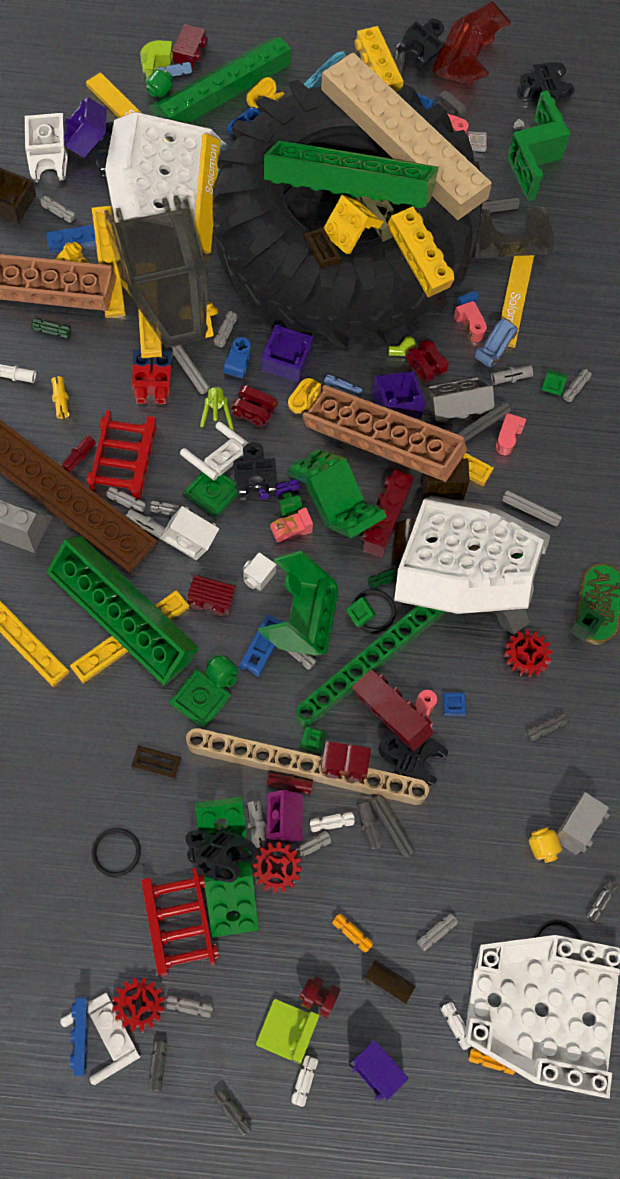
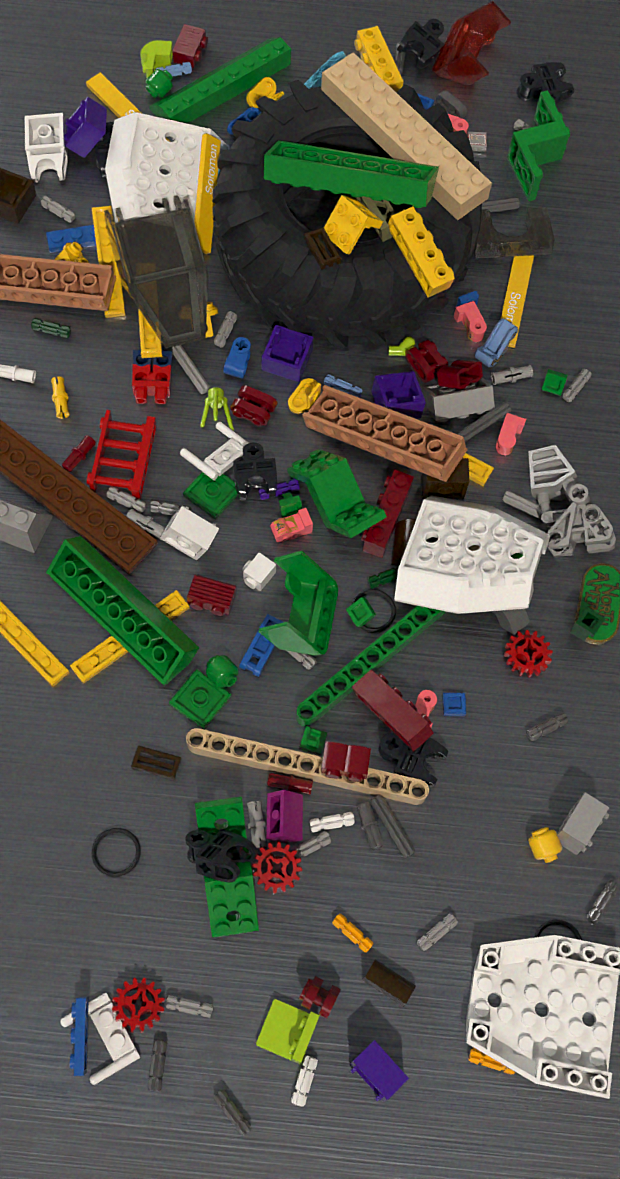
red fence [141,868,219,978] -> none
white axle [441,1002,471,1050] -> none
none -> dark red brick [437,359,483,389]
none -> light grey piece [528,445,616,557]

